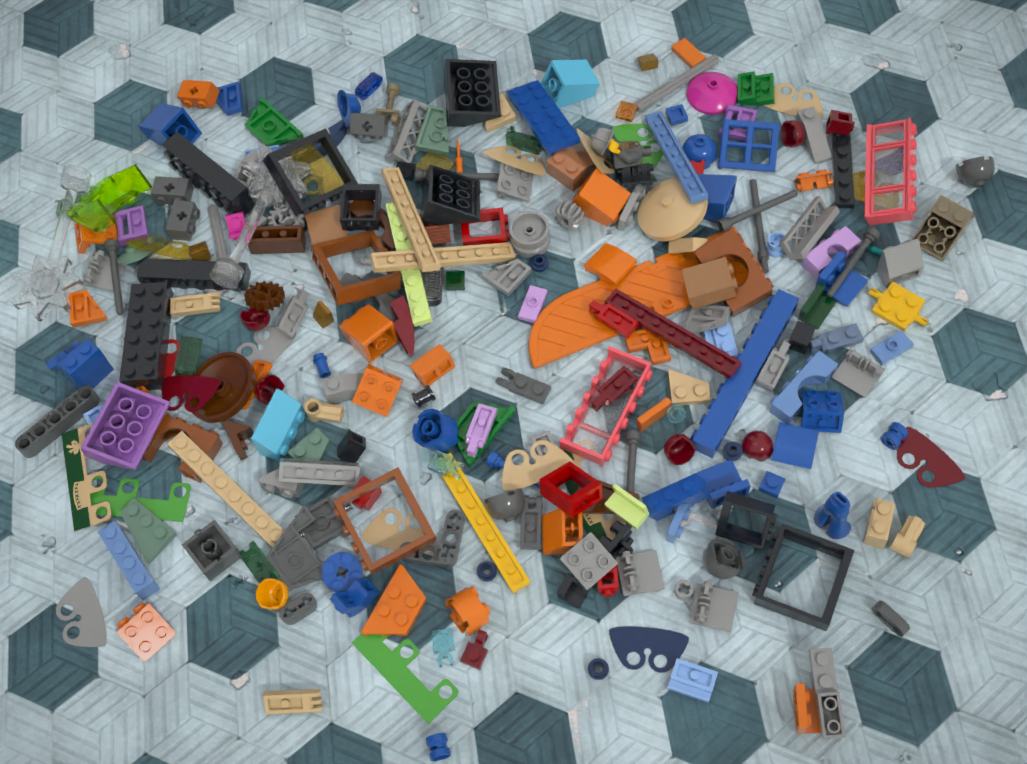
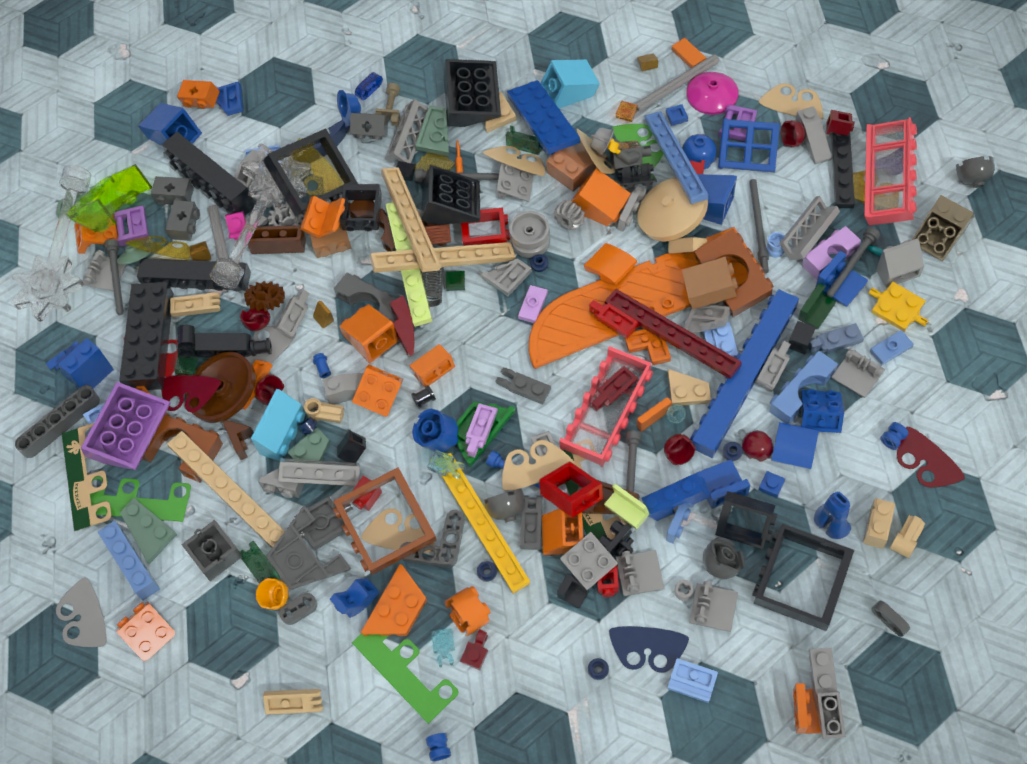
orange wing [69,290,108,328] -> none
green wing [245,97,304,147] -> none
dark orange window [311,230,403,305] -> none
blue plate [322,552,363,593] -> none
dark grey piece [717,190,798,233] -> none
green slope [738,71,775,105] -> none
orange hinge [793,169,833,192] -> none
none -> black beam [177,324,252,357]
none -> black bush [250,338,272,356]
none -> dark blue plate [299,417,317,434]
none -> orange bracket [300,196,345,238]

